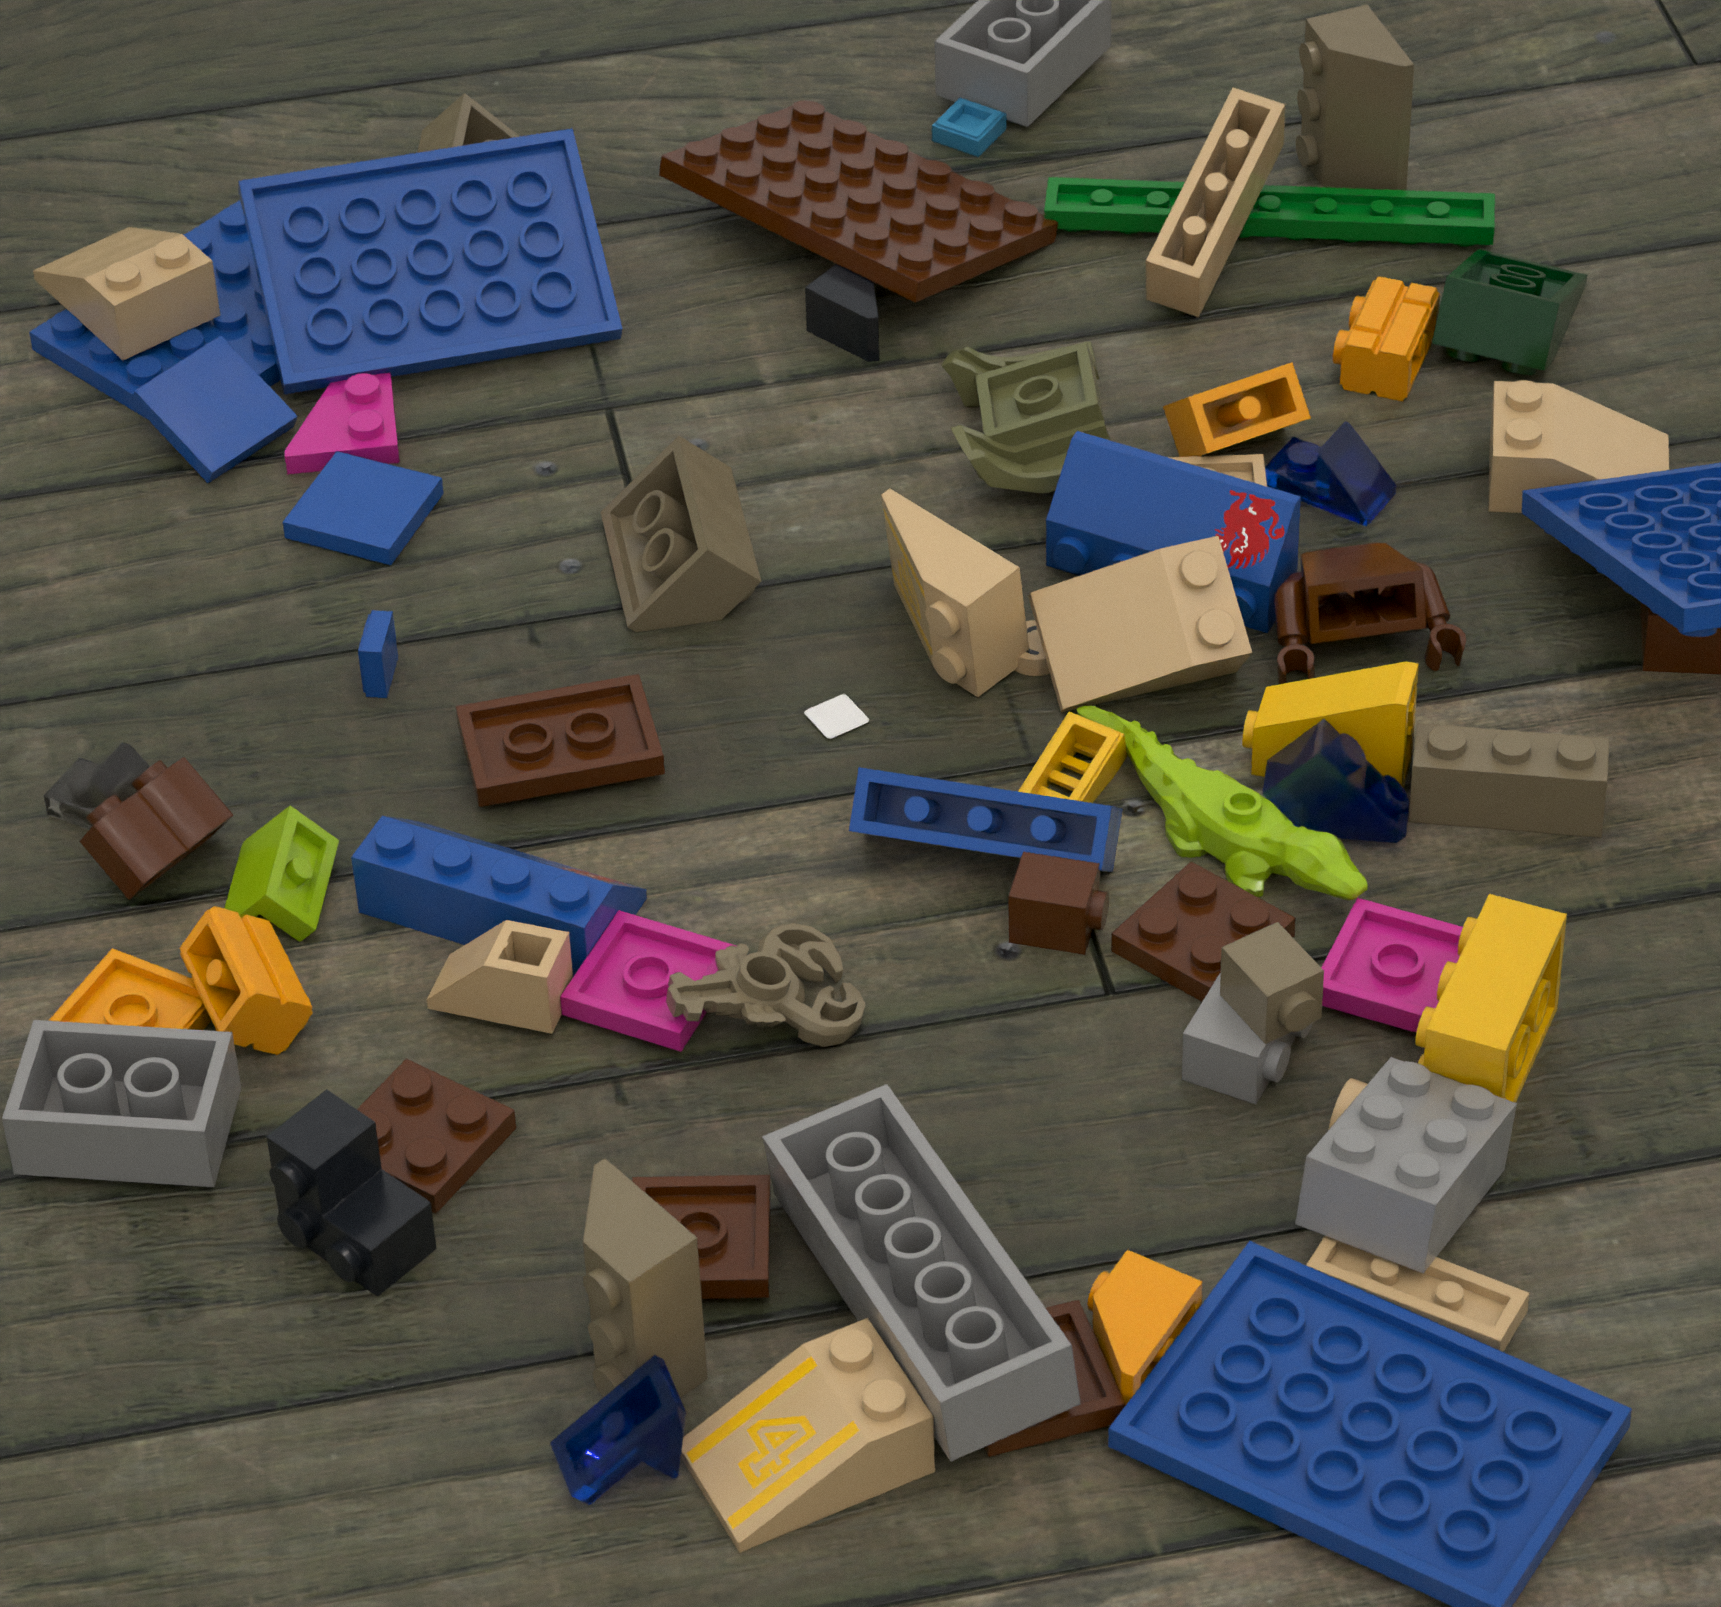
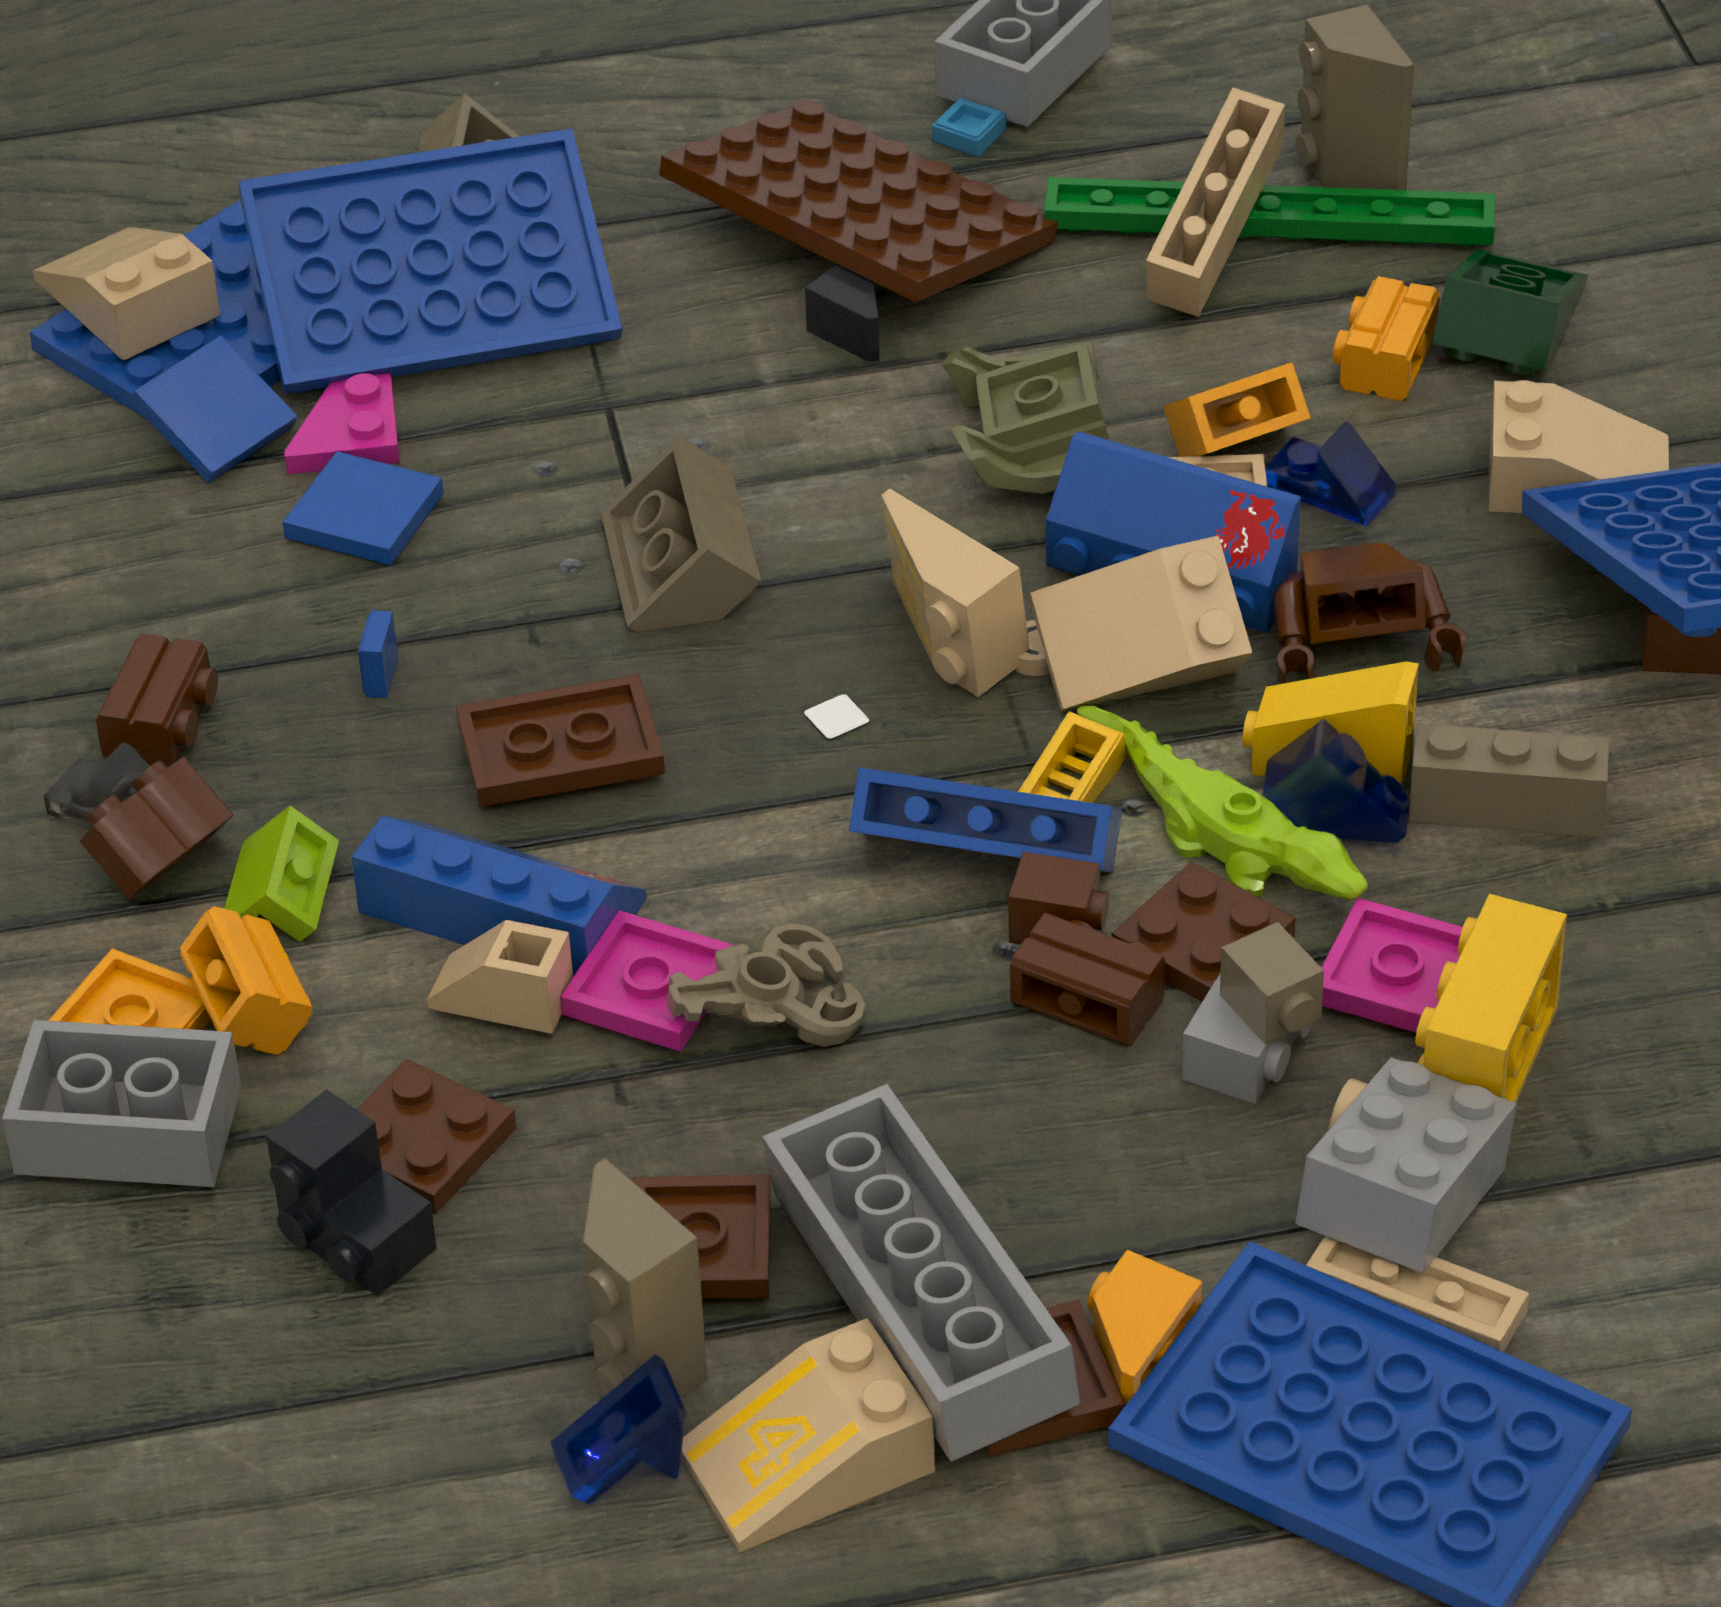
none -> reddish brown brick [95,633,218,768]
none -> reddish brown brick [1010,913,1165,1047]

